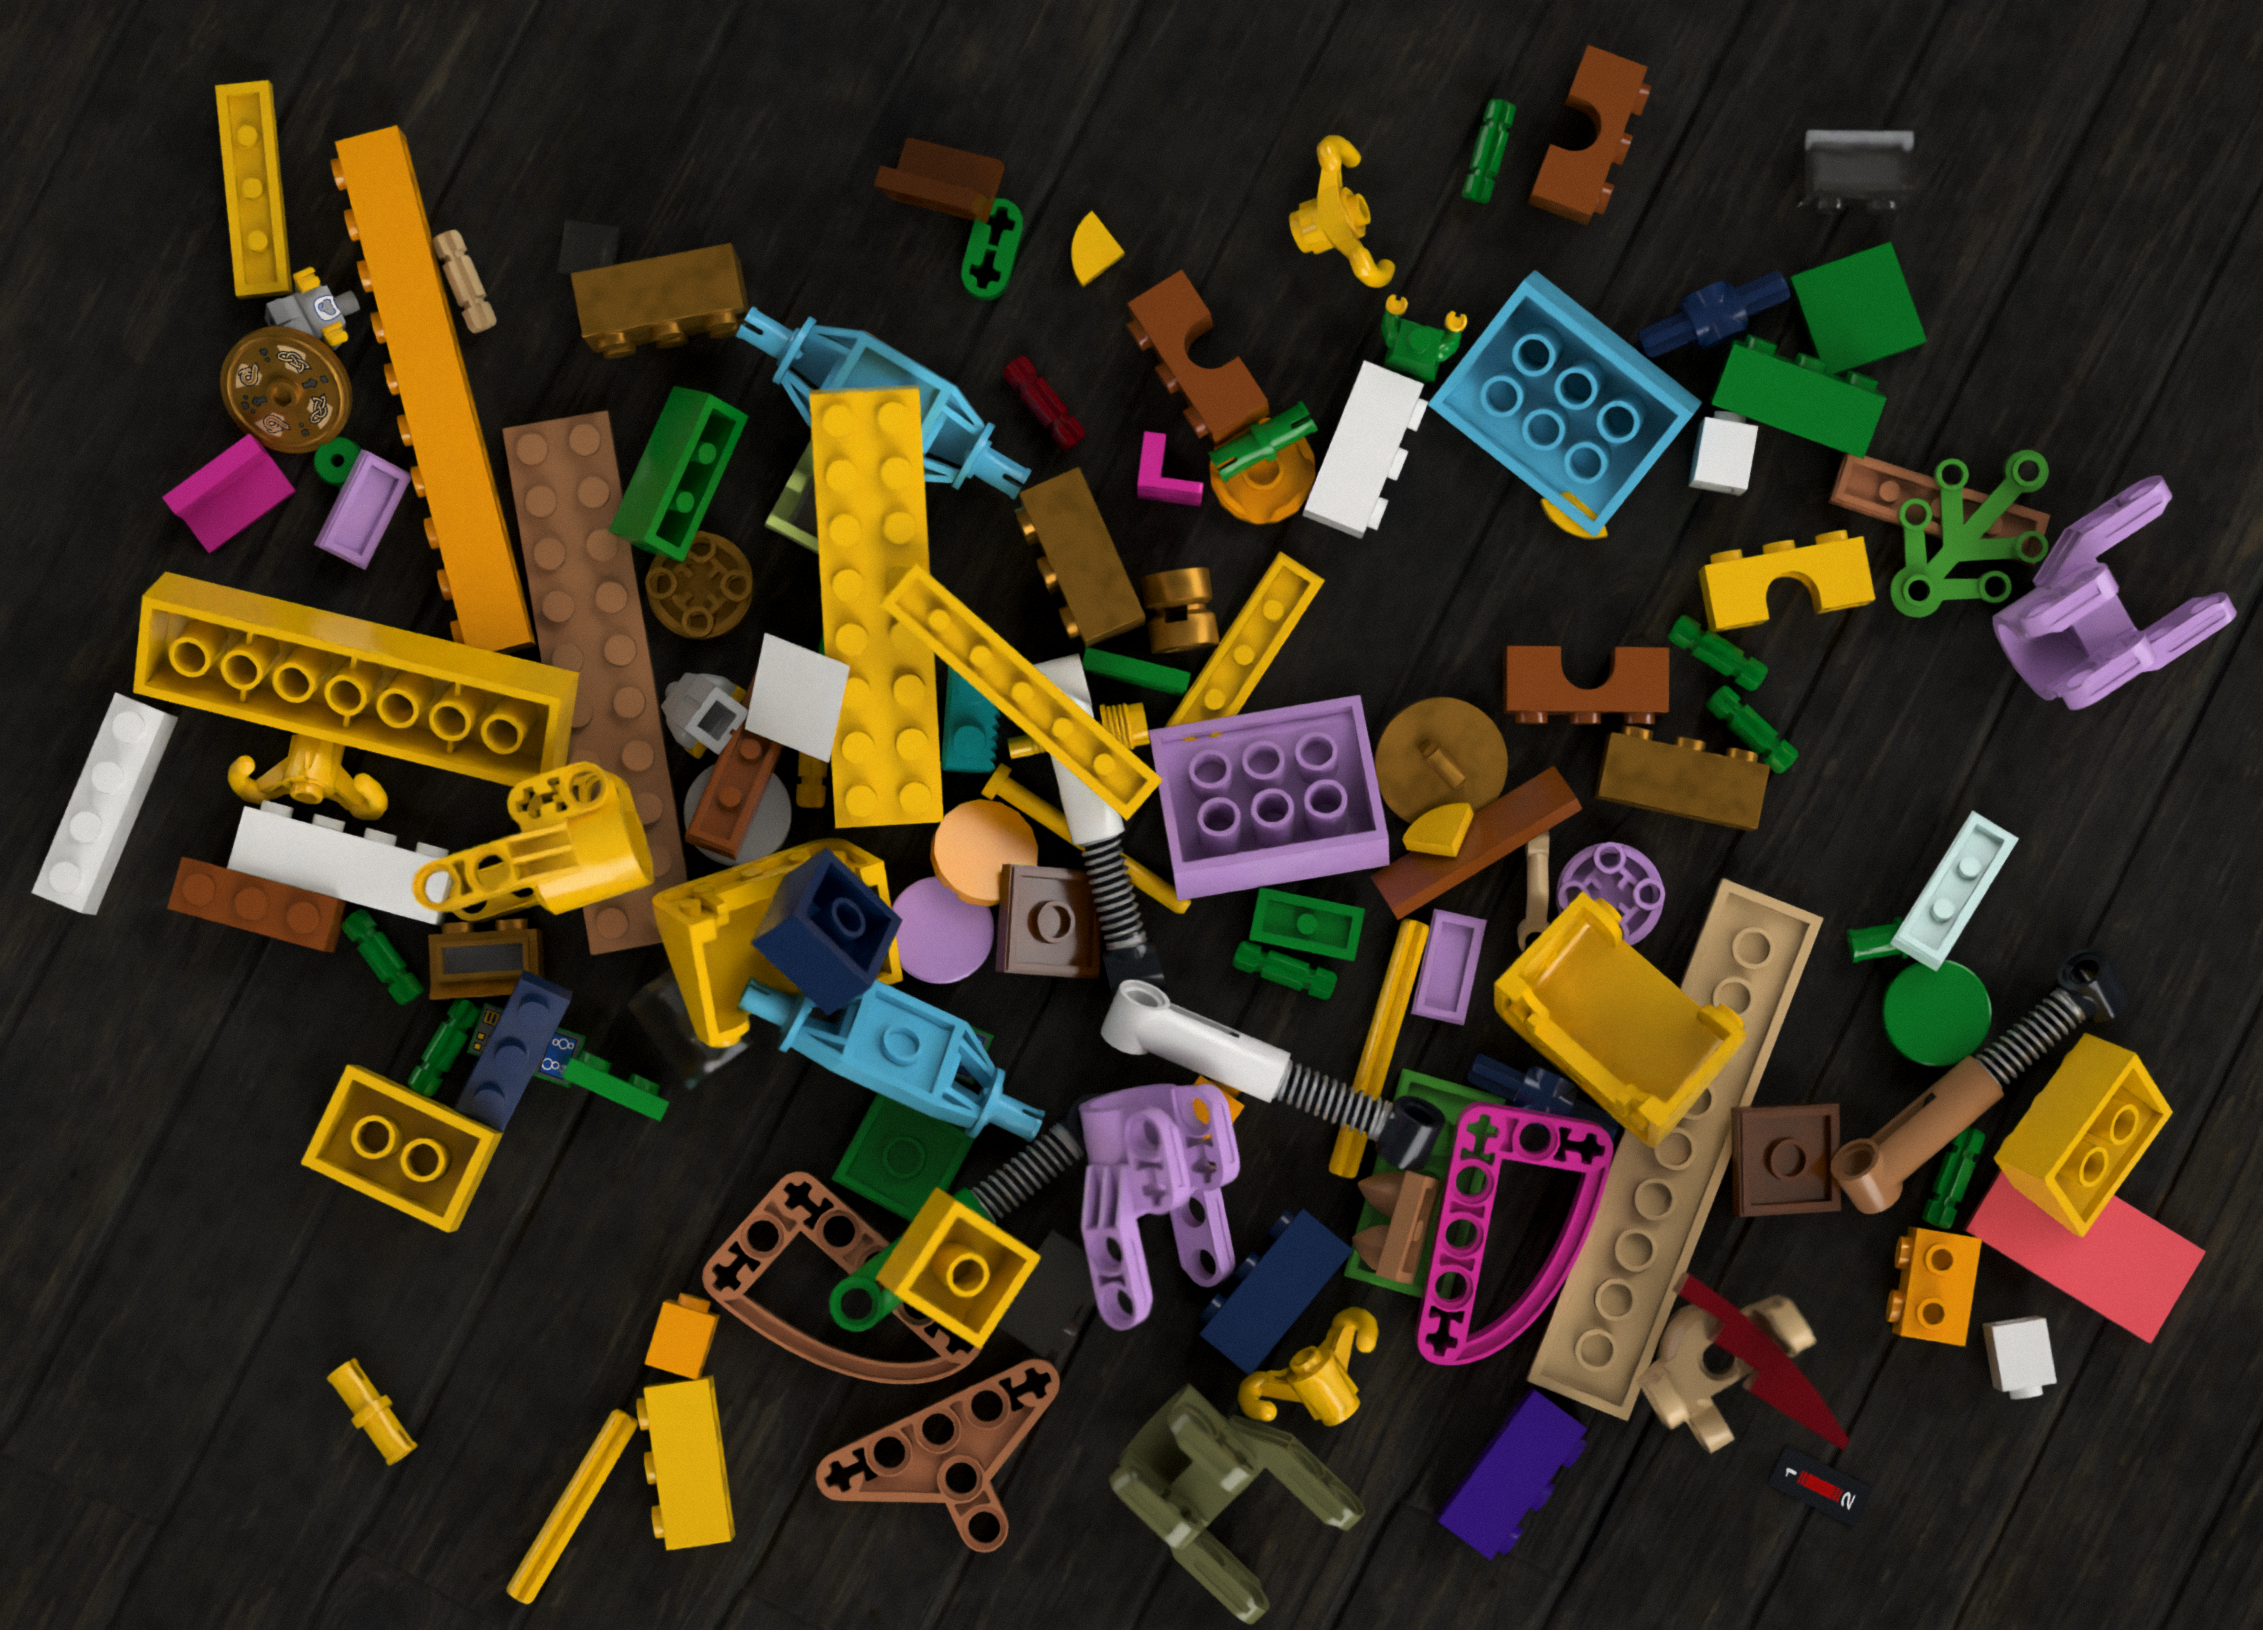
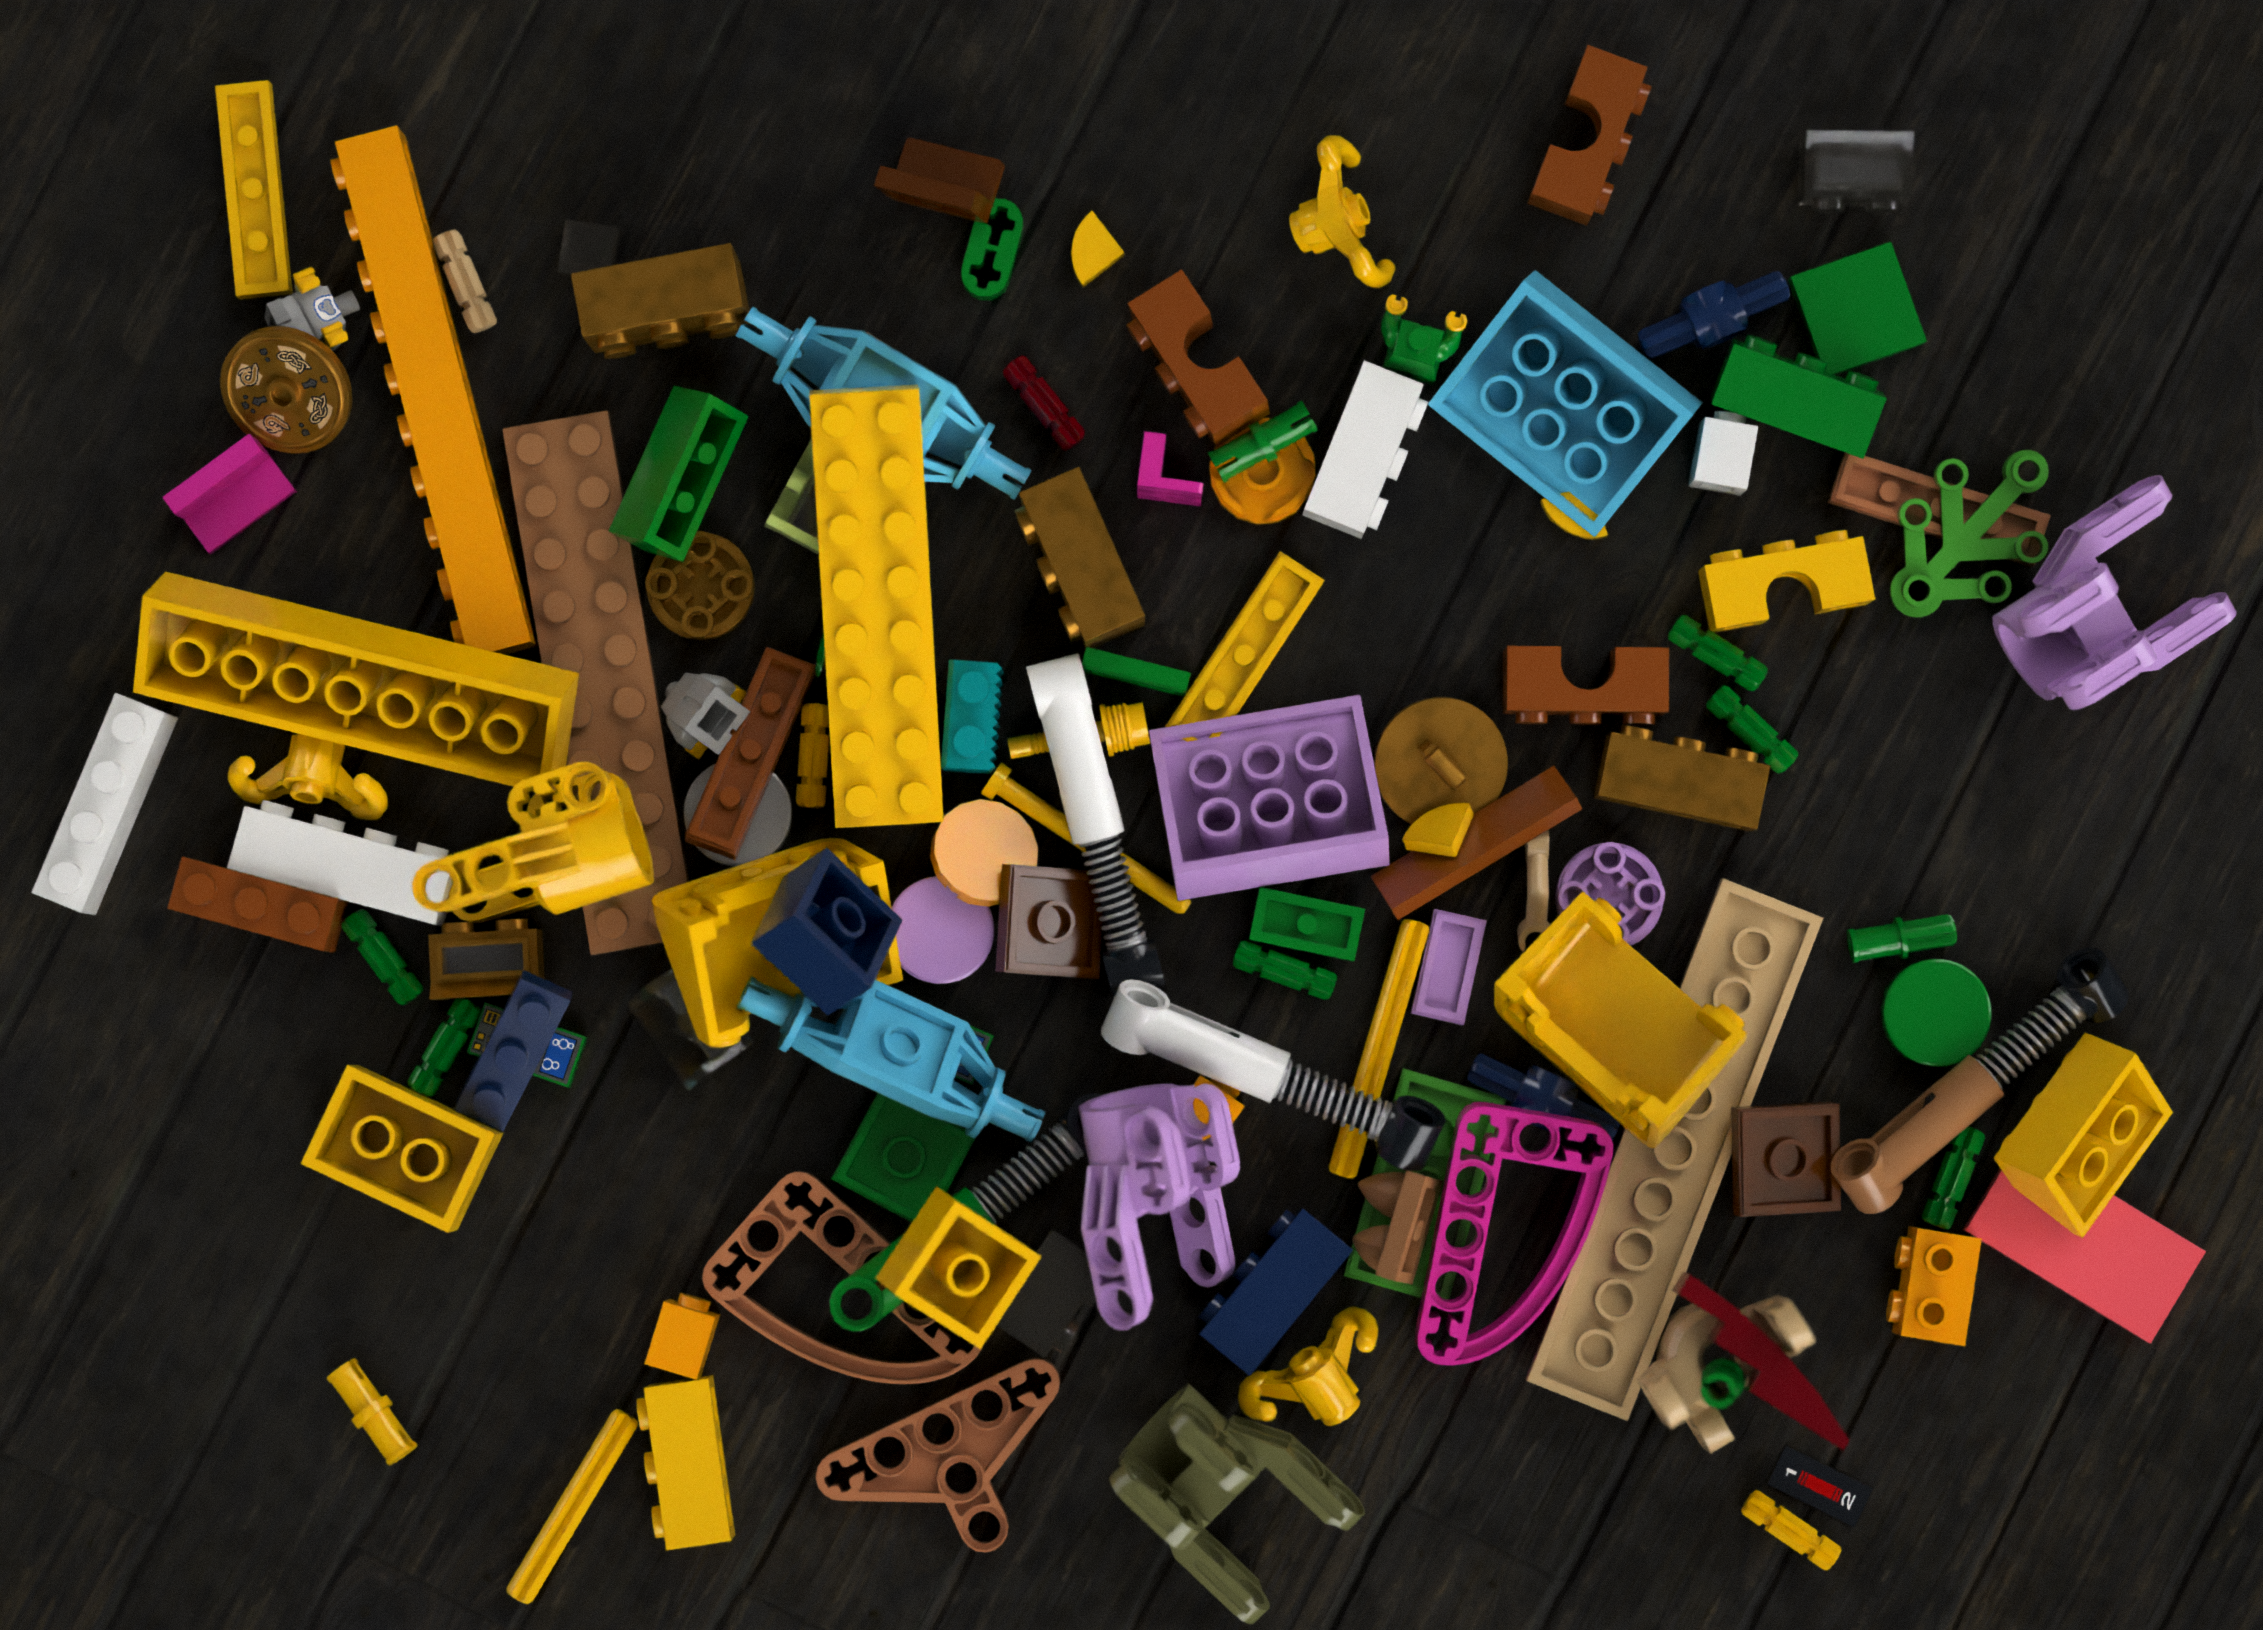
green piece [314,436,361,492] -> none
lavender tile [314,449,412,570] -> none
green plate [557,1050,669,1122] -> none
white sticker [745,633,850,763] -> none
yellow plate [879,562,1163,820] -> none
pearl gold wheel [1141,568,1219,654] -> none
dark purple brick [1435,1386,1587,1561] -> none
green axle [1462,99,1516,204] -> none
light aqua tile [1890,810,2019,972] -> none
white brick [1982,1315,2057,1399] -> none
none -> green pin [1700,1358,1746,1409]
none -> yellow axle [1741,1490,1842,1570]

